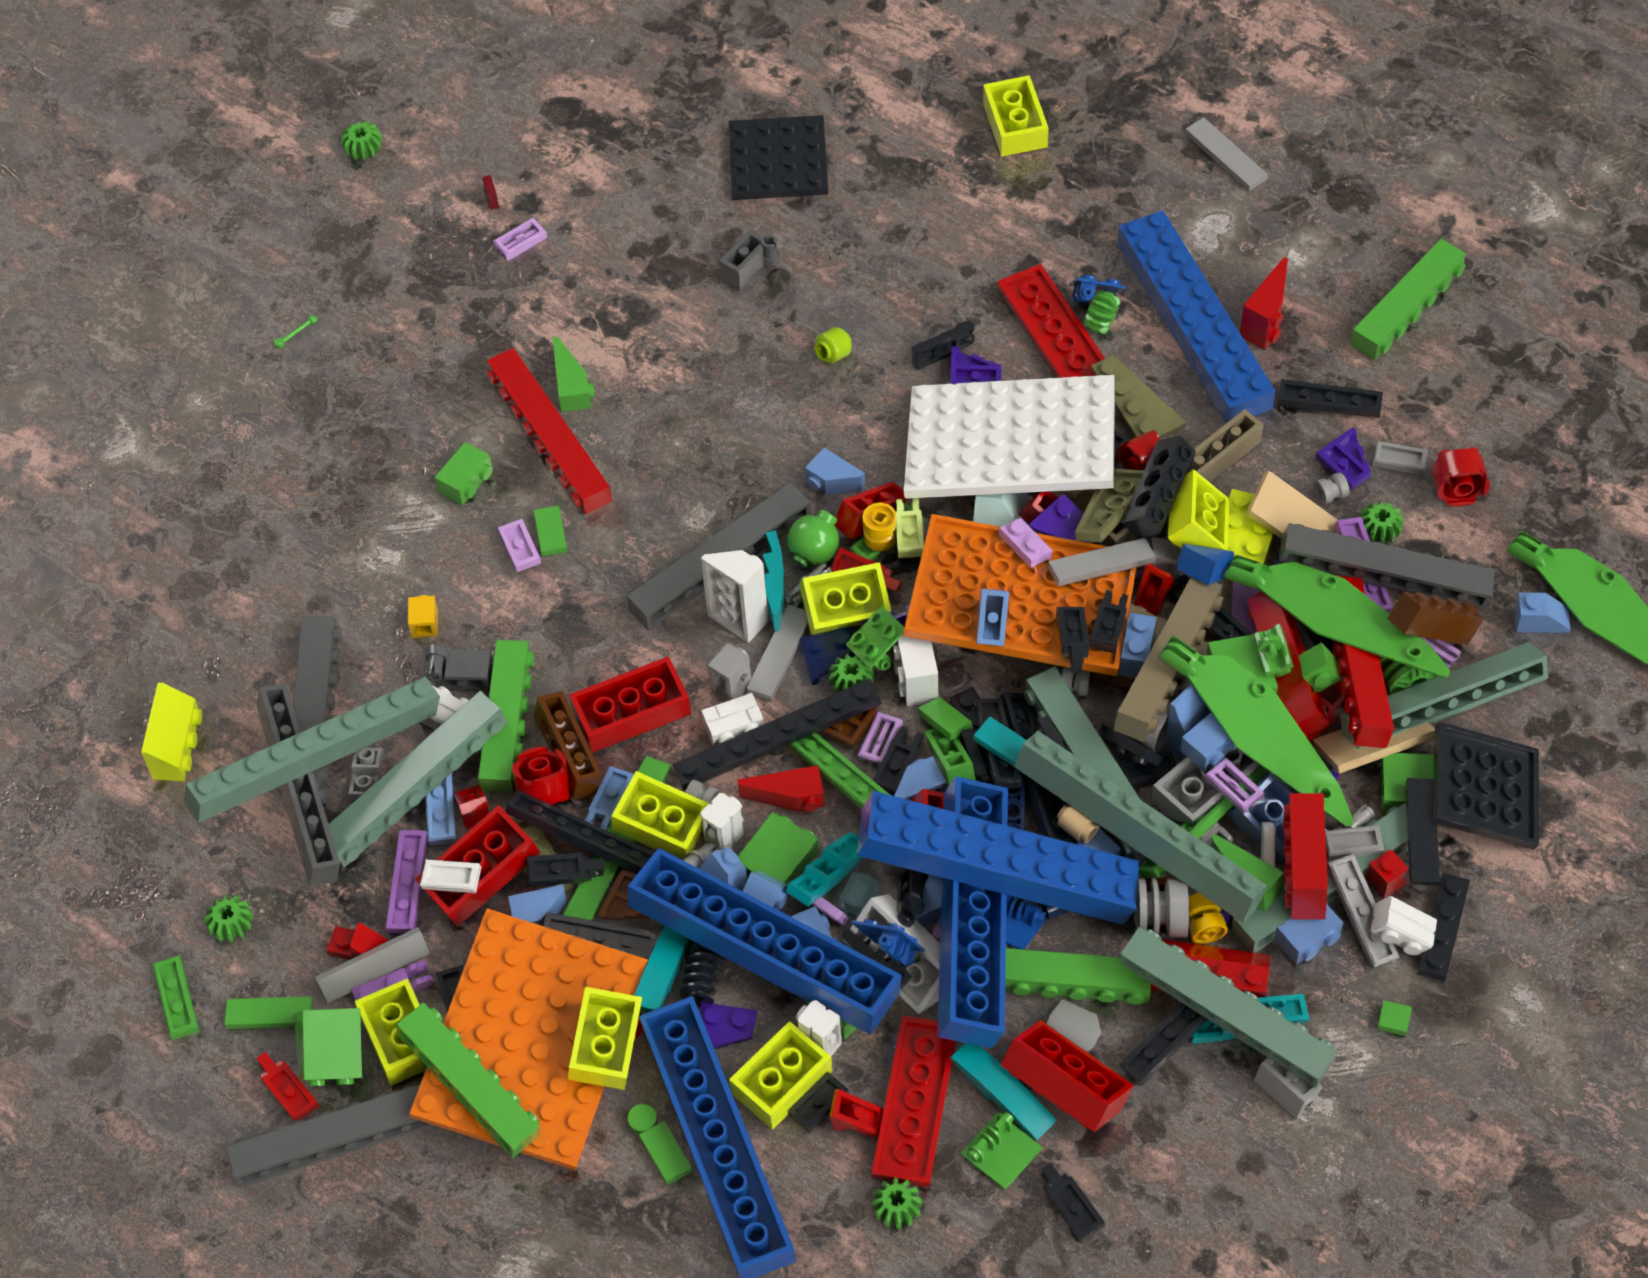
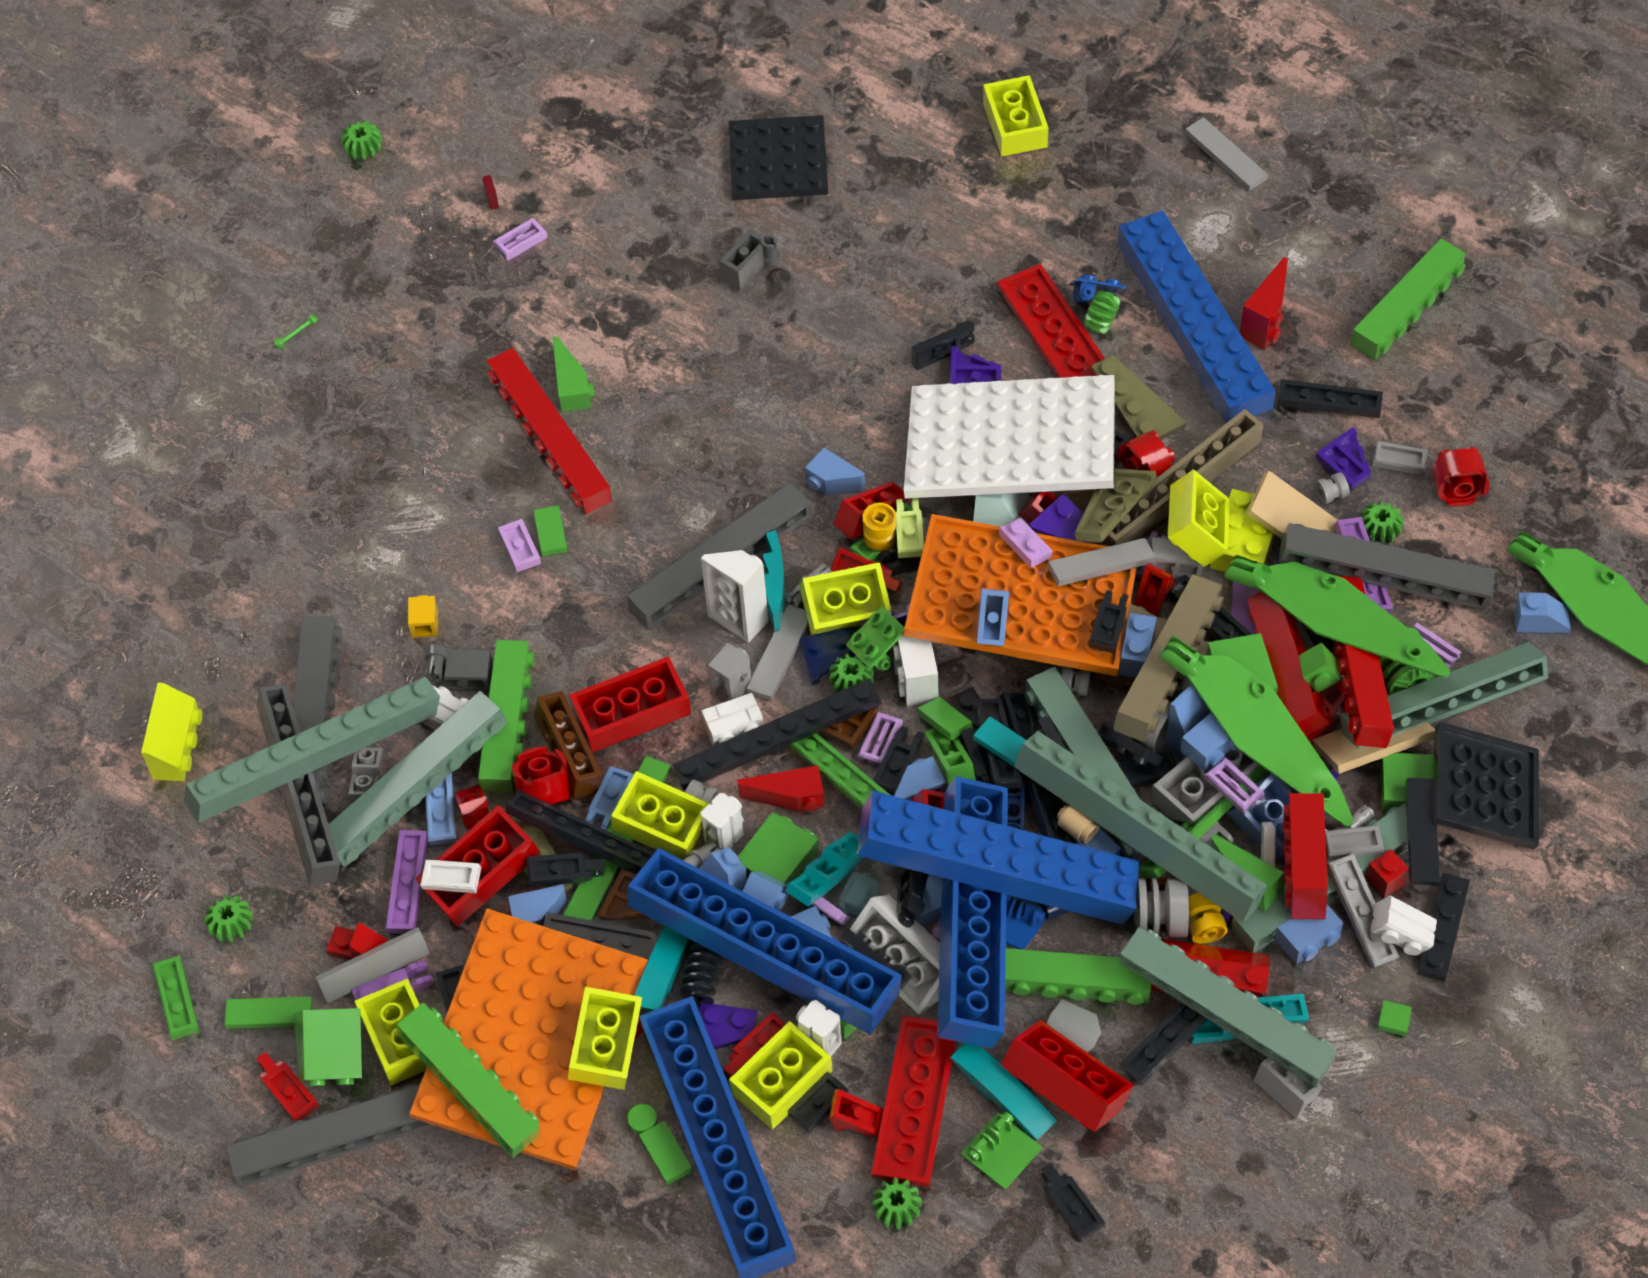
bright green brick [435,442,493,505] -> none
bright green brick [787,509,839,567] -> none
lime head [814,327,852,364] -> none
blue hinge [851,919,925,967] -> none
black hinge [1056,607,1090,672] -> none
black brick [1121,435,1196,538] -> none
blue slope [1176,544,1234,585] -> none
bright green hips [1254,624,1294,677] -> none
reddish brown brick [1387,592,1484,645] -> none
none -> red hinge [723,1012,786,1080]

